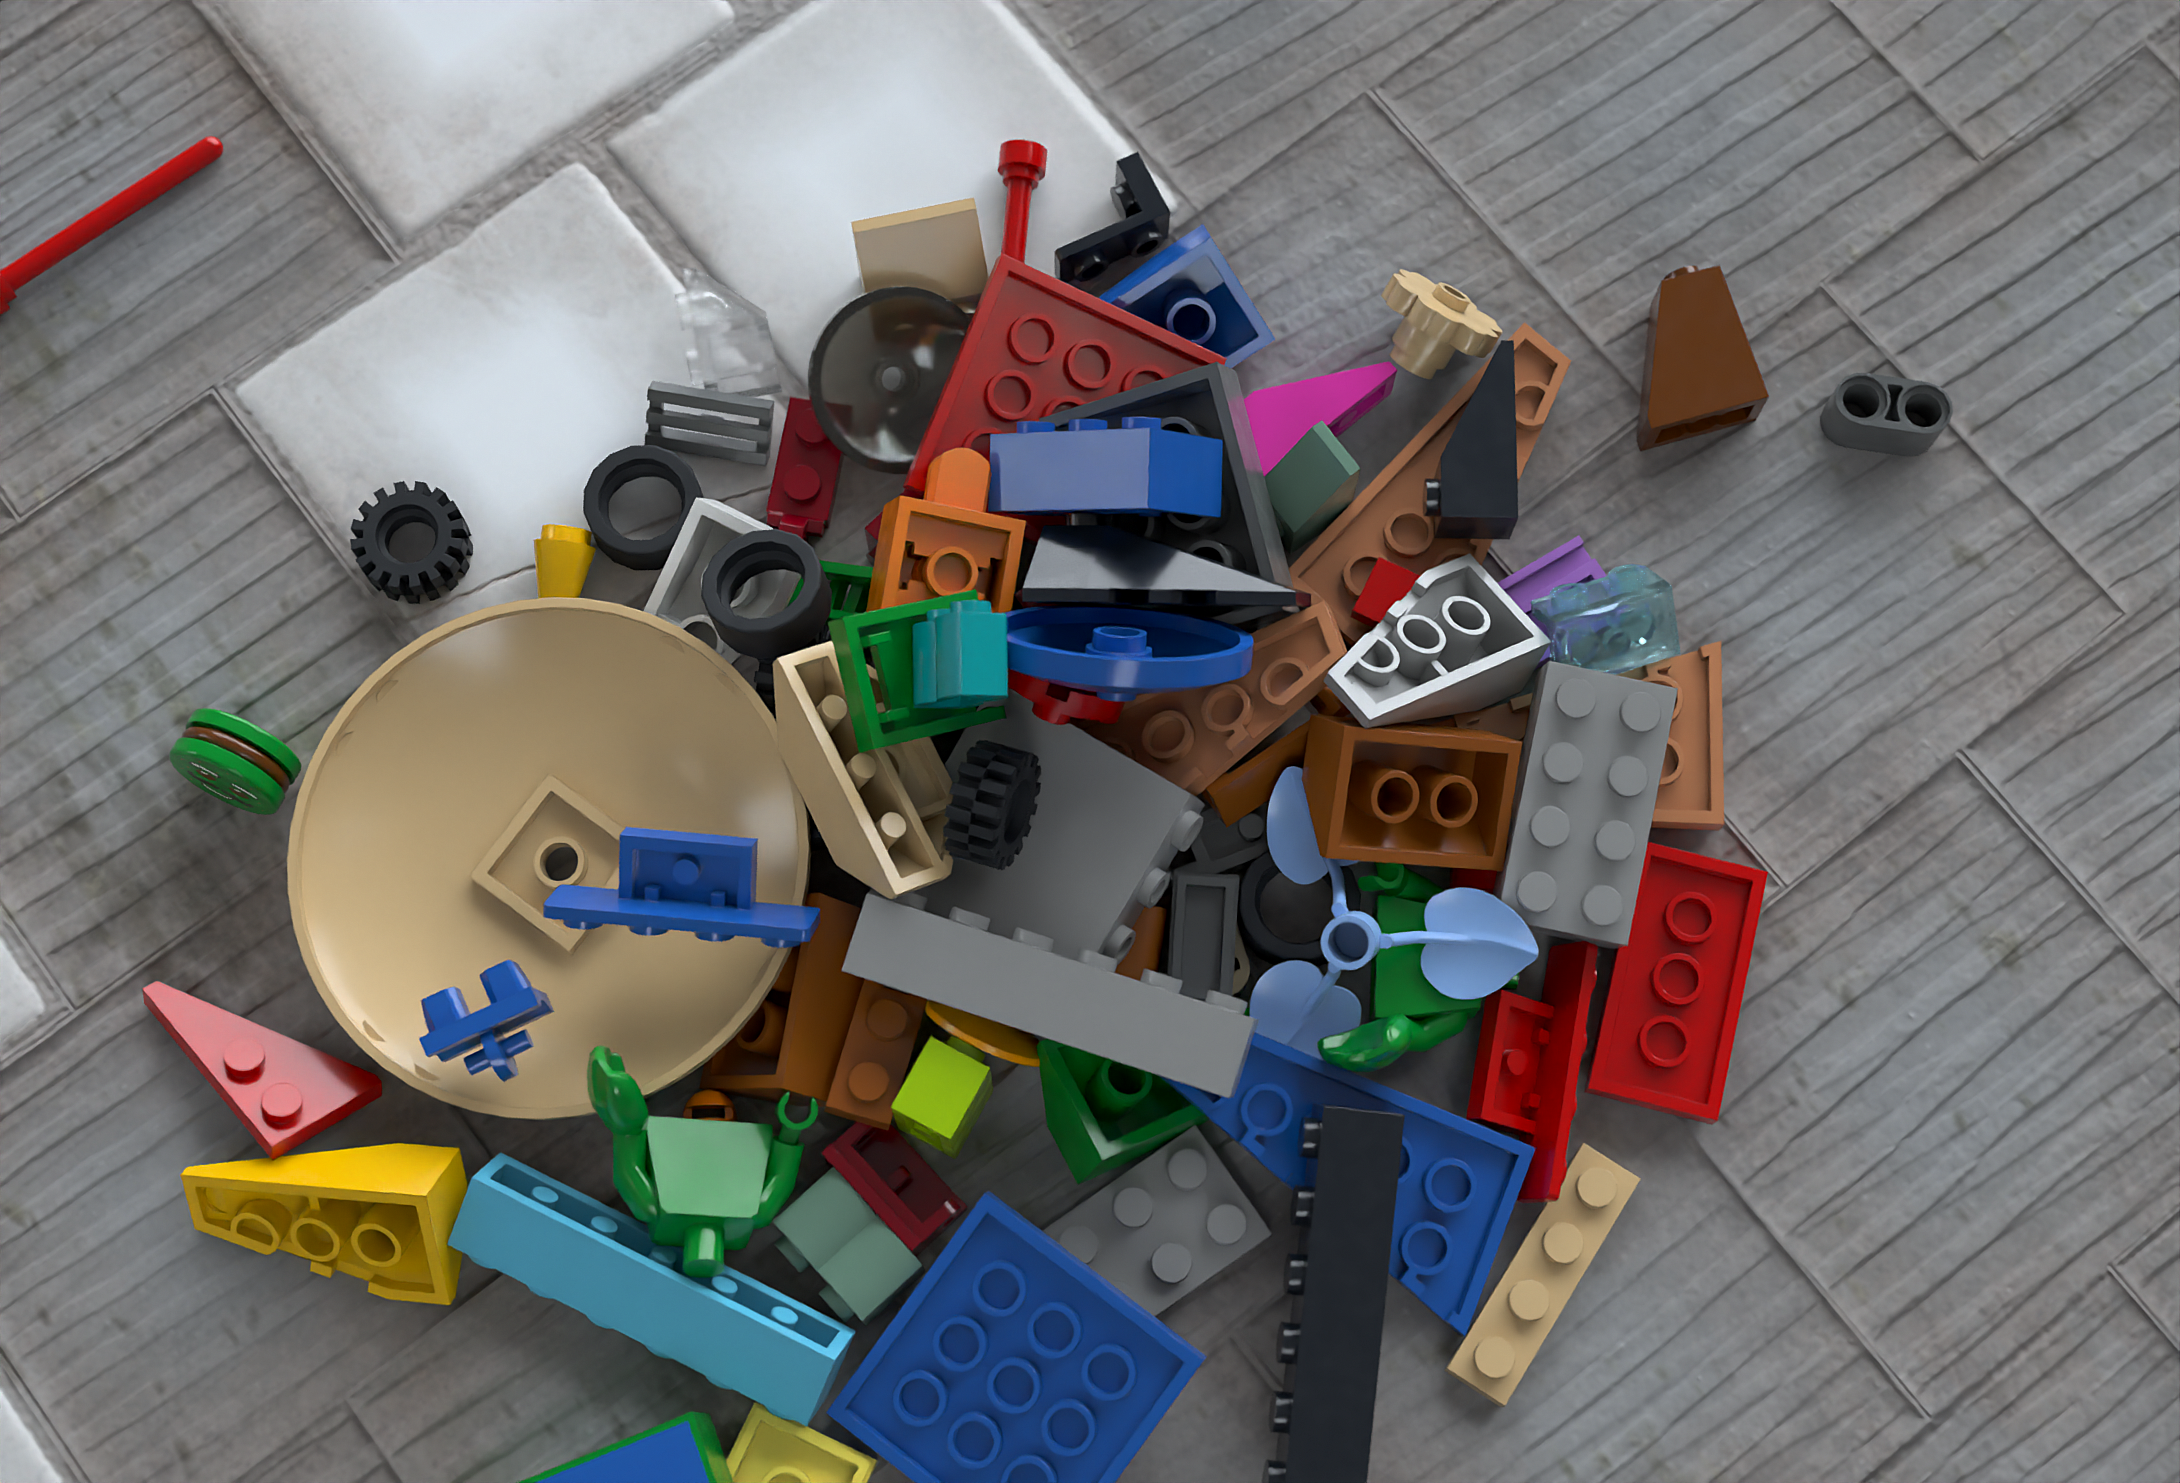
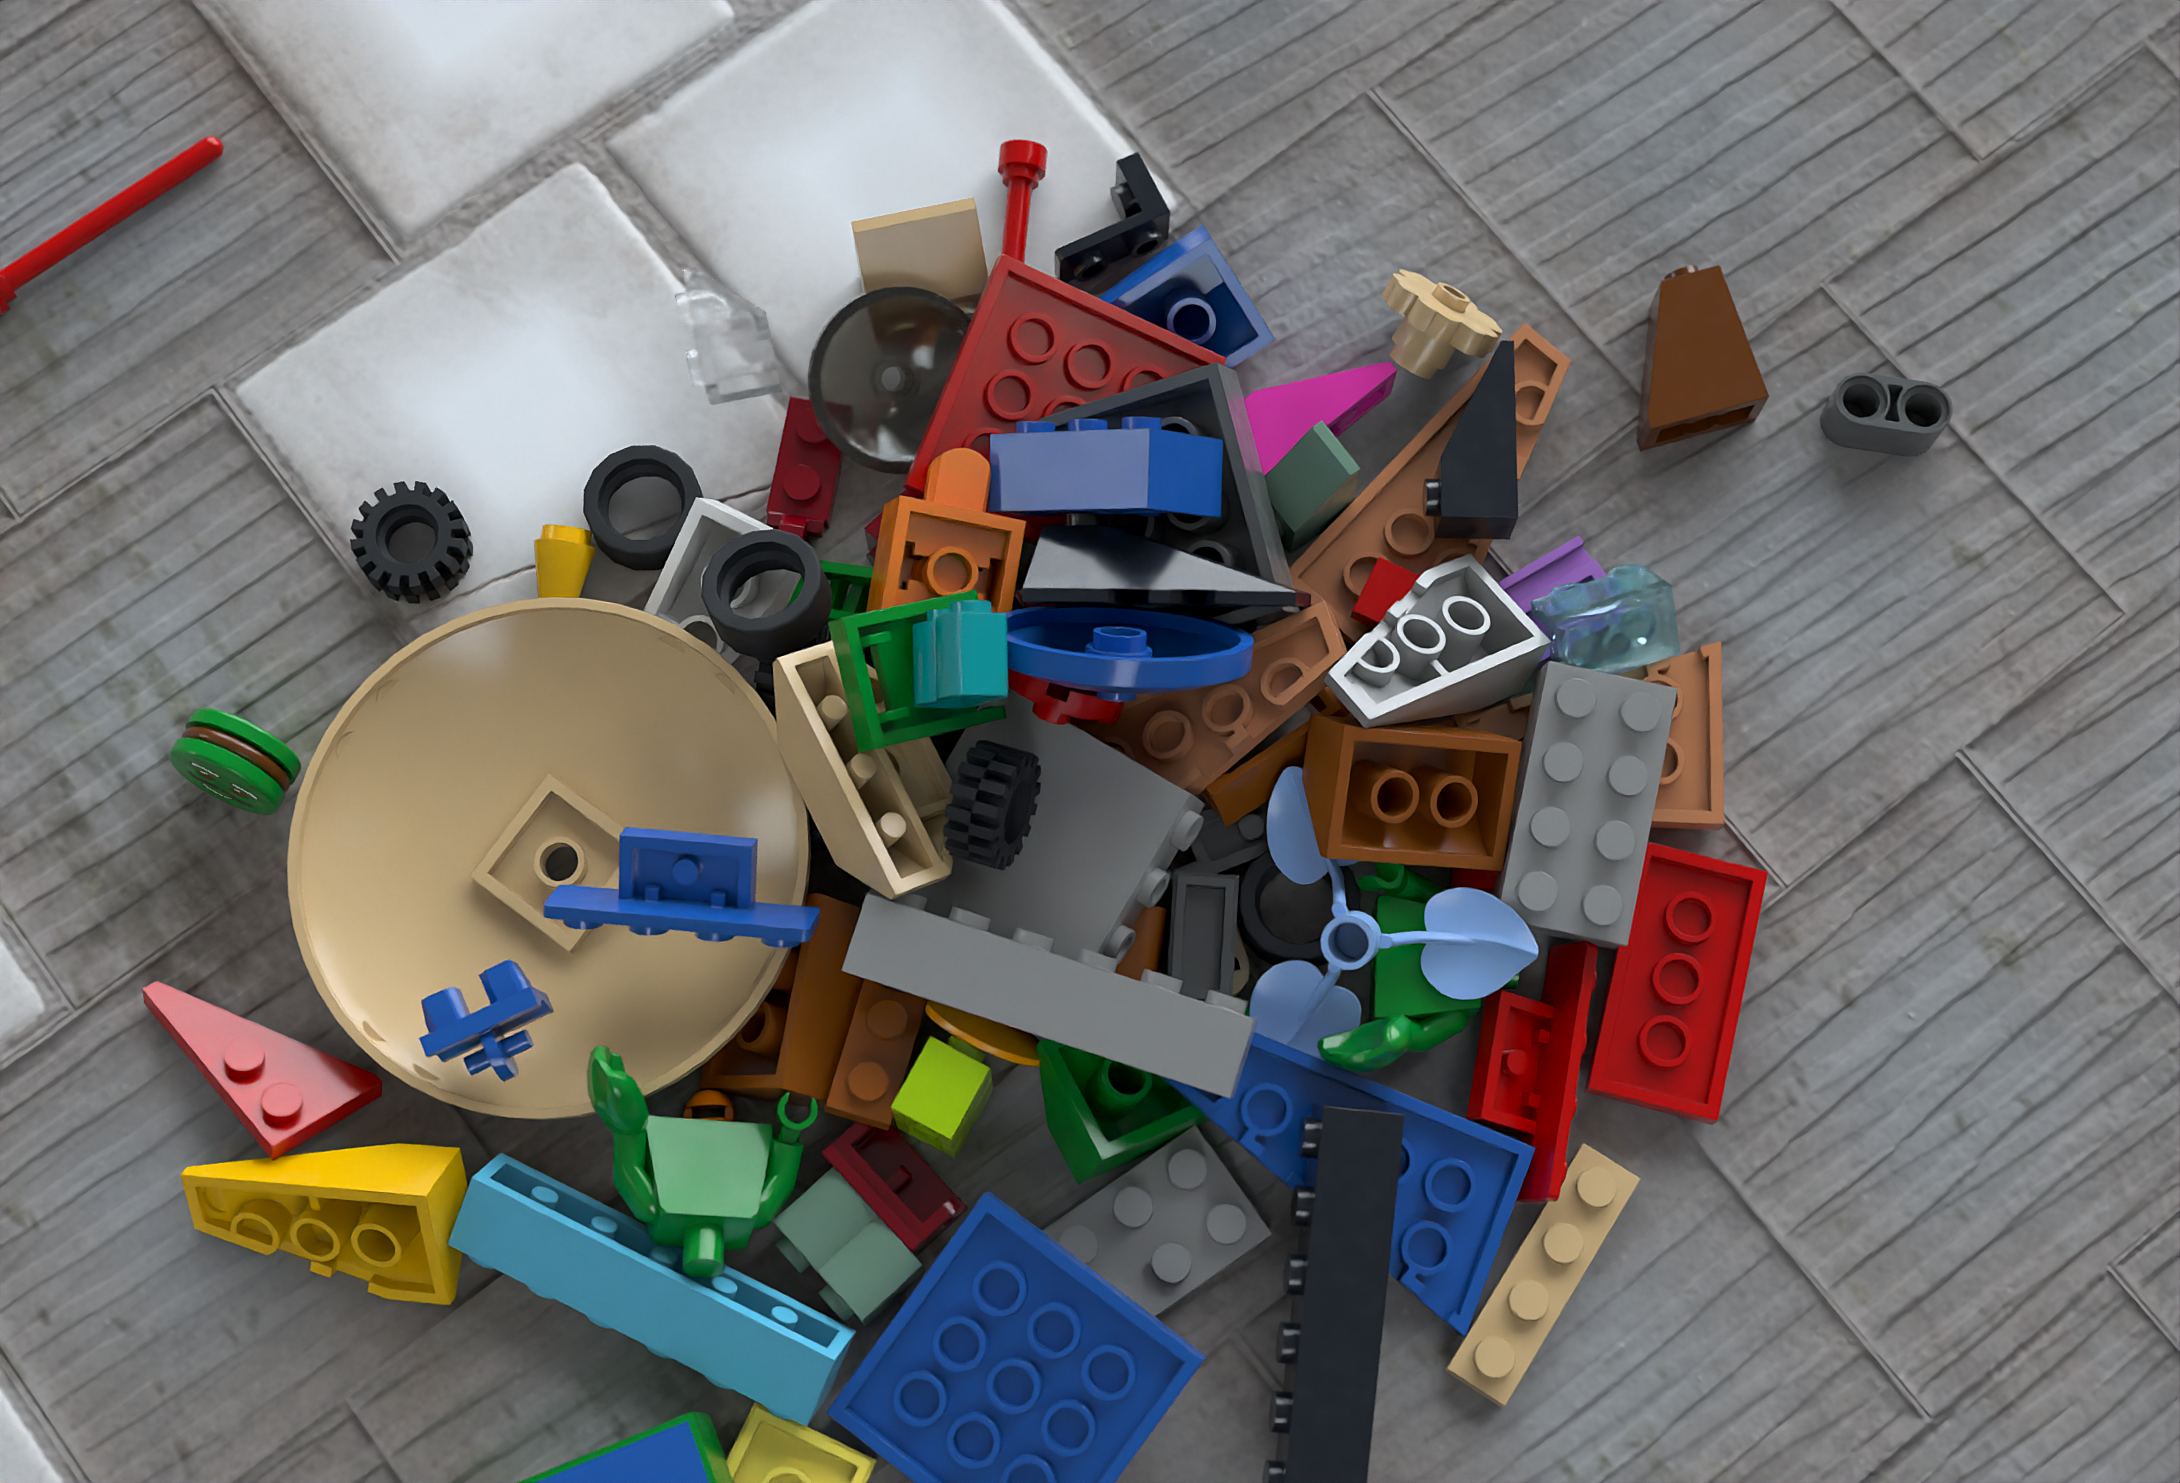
dark grey tile [644,381,774,466] -> none

